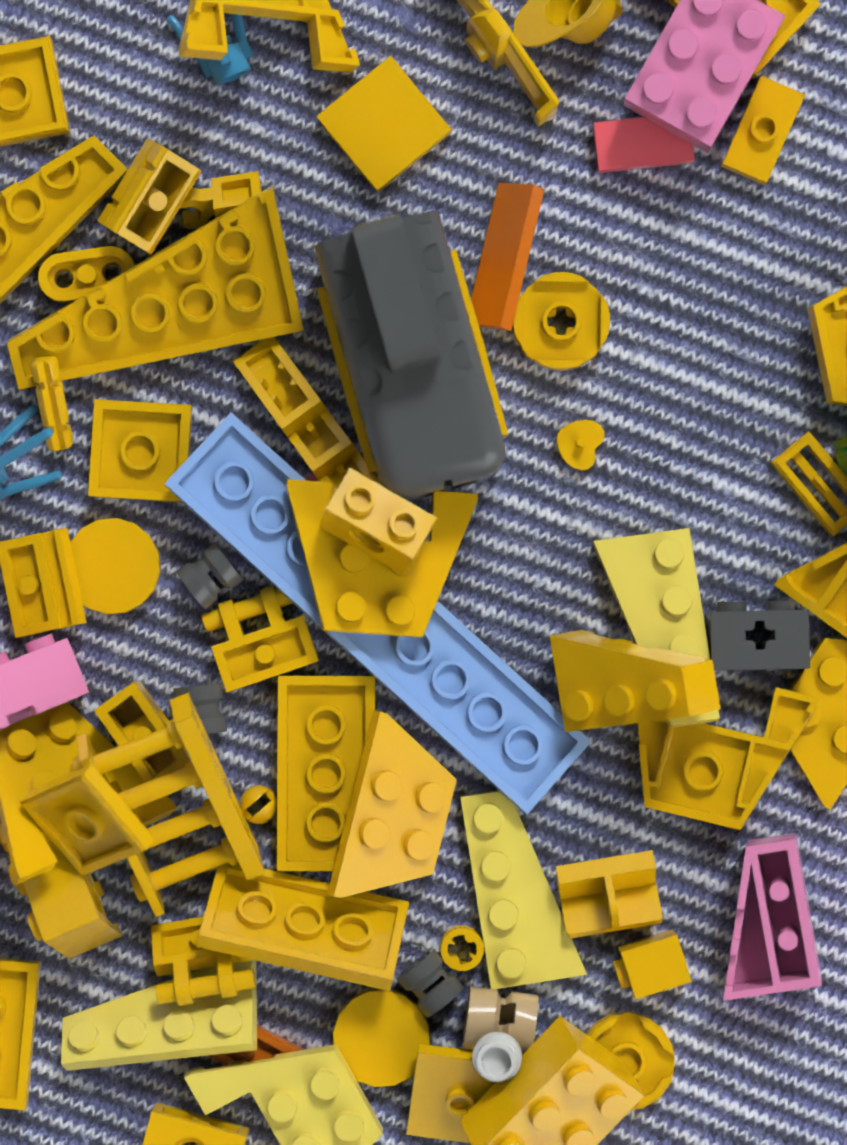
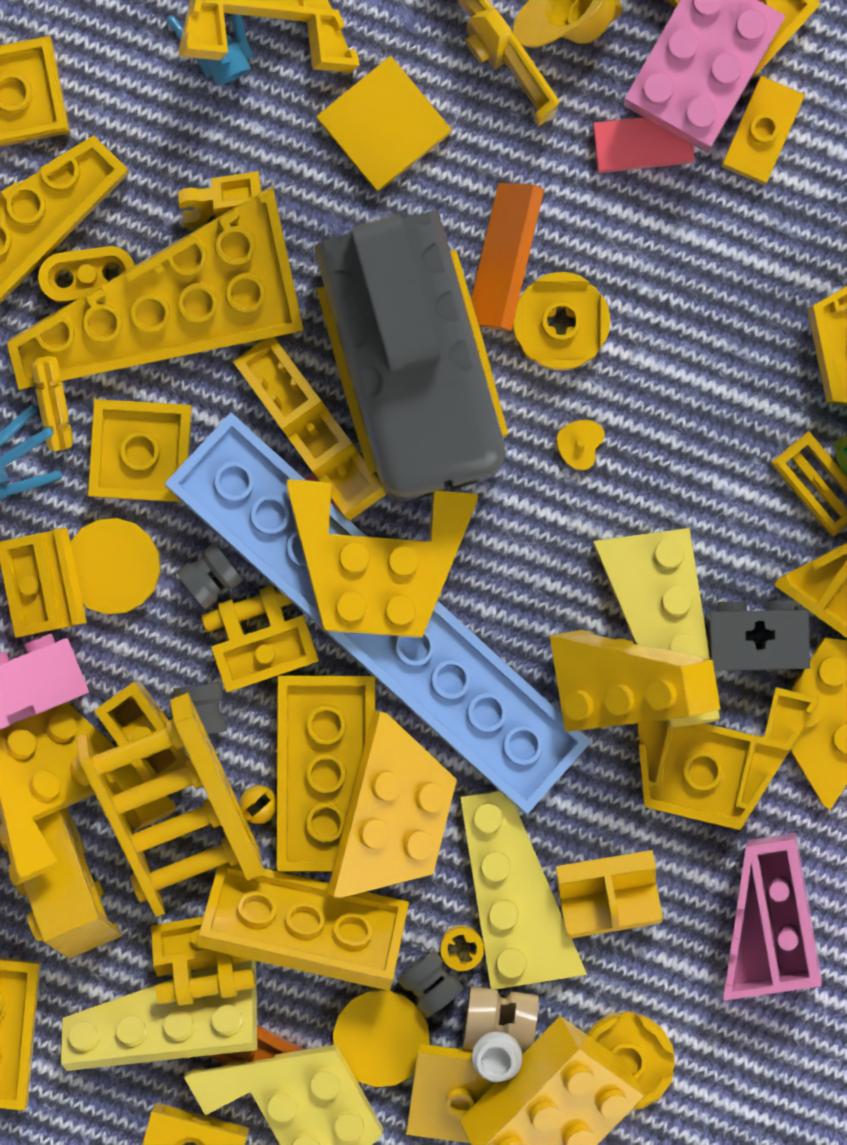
yellow plate [20,764,155,876] -> none
yellow brick [97,138,202,255] -> none
yellow brick [319,468,437,576] -> none
yellow brick [613,929,692,999] -> none

